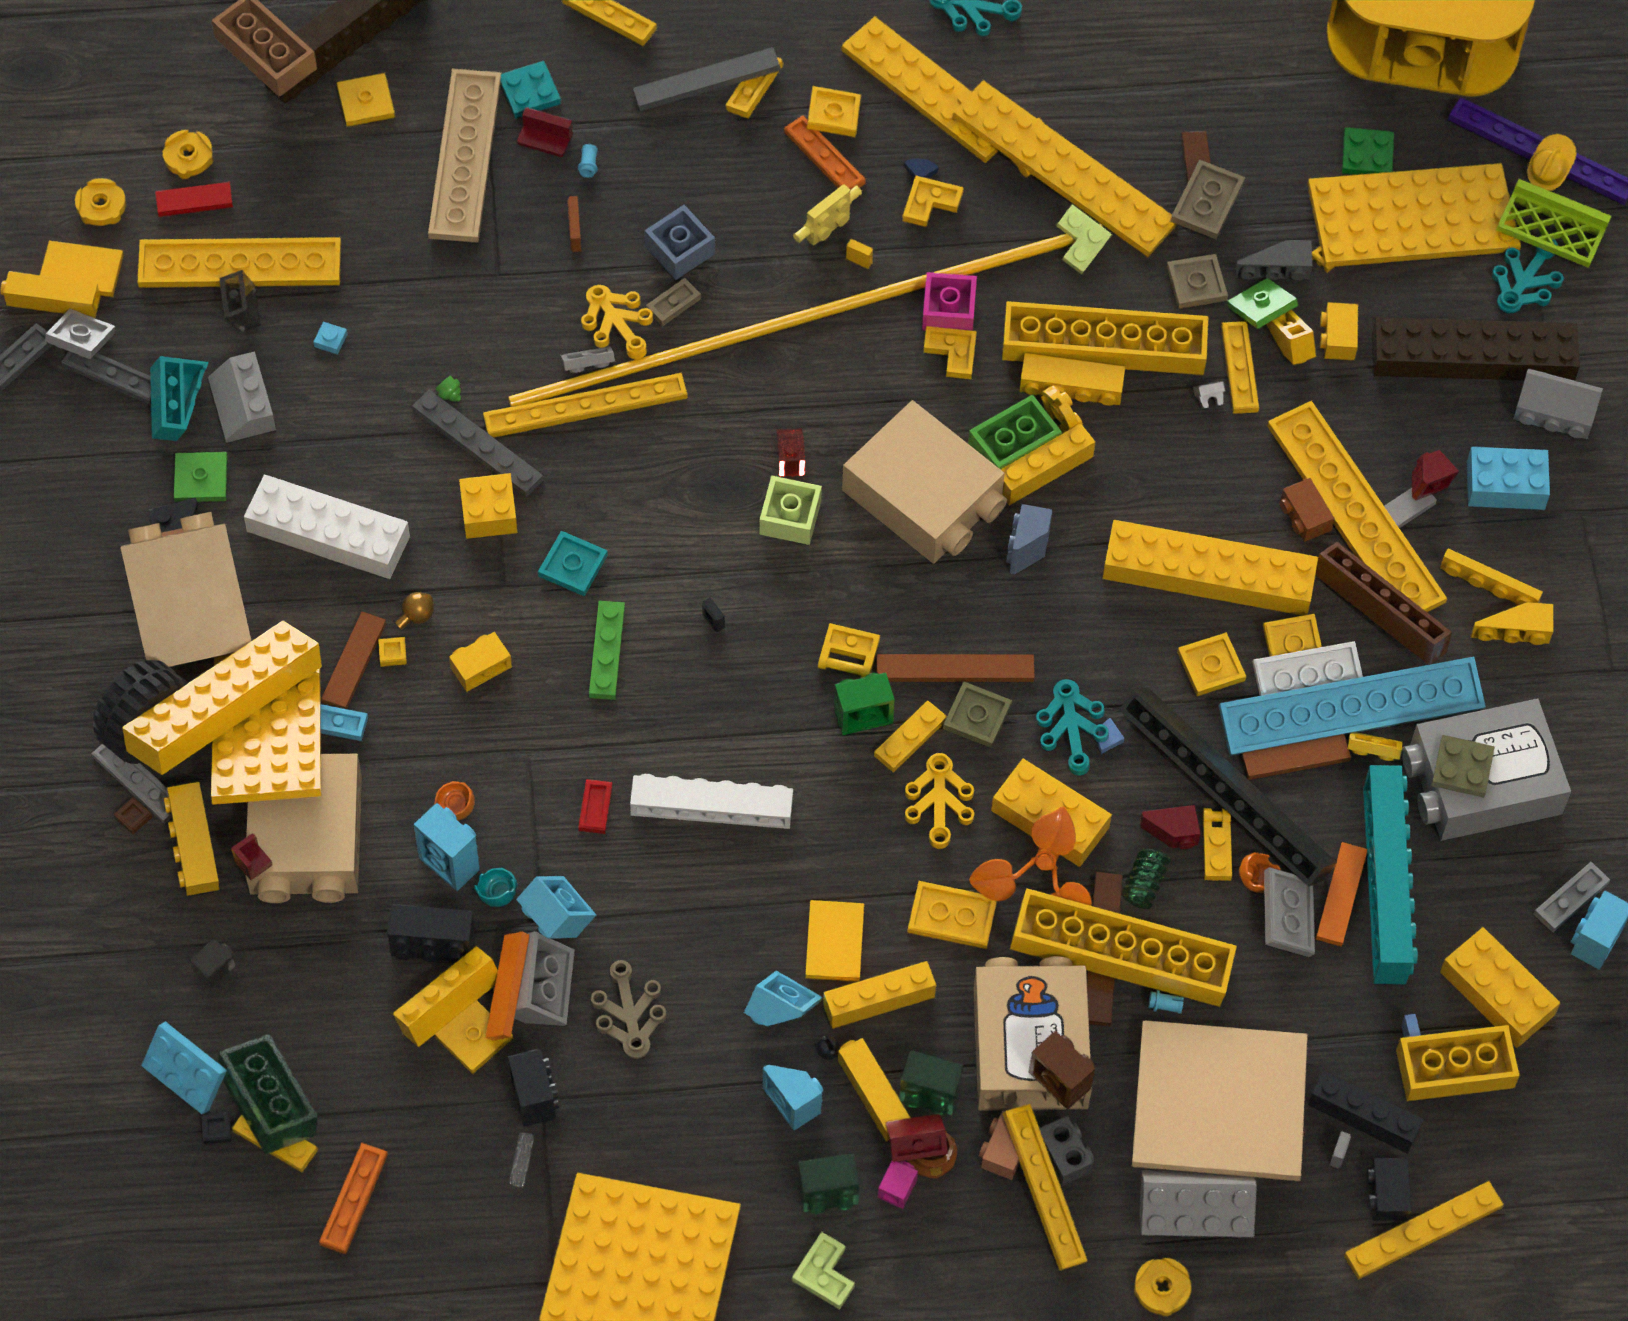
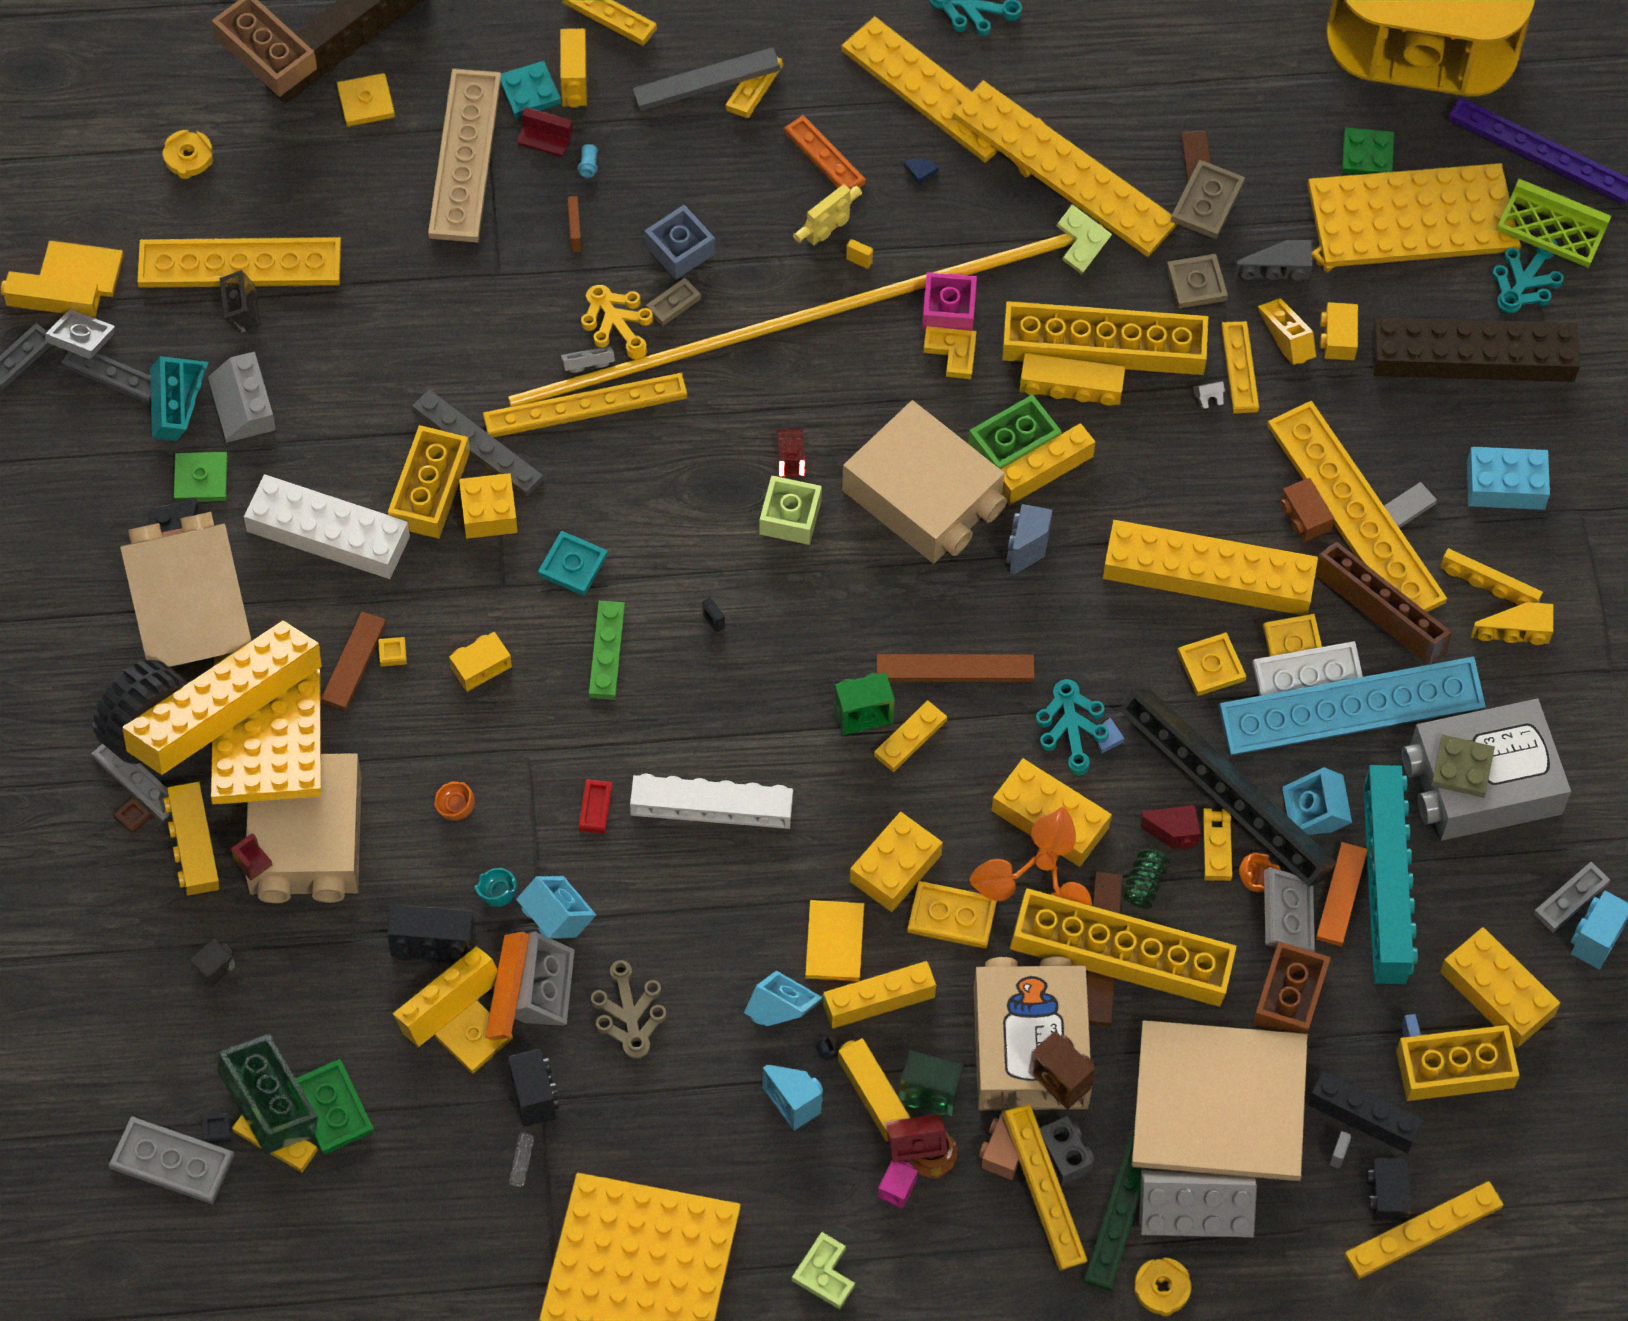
yellow plate [75,178,126,226] -> none
medium azure plate [142,1022,227,1115] -> none
red tile [155,182,233,217] -> none
medium azure plate [314,322,347,355] -> none
orange tile [319,1143,388,1254] -> none
medium azure plate [321,704,368,741] -> none
pearl gold piece [395,592,434,630] -> none
medium azure brick [414,803,480,891] -> none
bright green plate [435,375,461,402] -> none
clear green brick [798,1153,860,1214] -> none
yellow tile [807,86,861,137] -> none
yellow plate [818,623,880,678] -> none
yellow plate [903,176,964,227] -> none
yellow plant [905,753,974,849] -> none
olive plate [943,682,1012,748] -> none
yellow plate [1041,385,1083,433] -> none
medium azure pin [1148,990,1184,1014] -> none
bright green plate [1227,278,1298,329] -> none
dark orange tile [1241,734,1351,780] -> none
yellow plate [1347,732,1402,761] -> none
dark red slope [1412,450,1459,501] -> none
light grey slope [1513,369,1603,439] -> none
yellow piece [1527,134,1576,191] -> none
none -> light grey tile [109,1116,234,1204]
none -> green plate [290,1059,374,1155]
none -> yellow brick [388,425,470,539]
none -> yellow brick [561,29,587,107]
none -> yellow brick [850,811,943,912]
none -> dark green tile [1084,1130,1149,1292]
none -> dark orange brick [1253,941,1331,1034]
none -> medium azure slope [1282,767,1352,835]

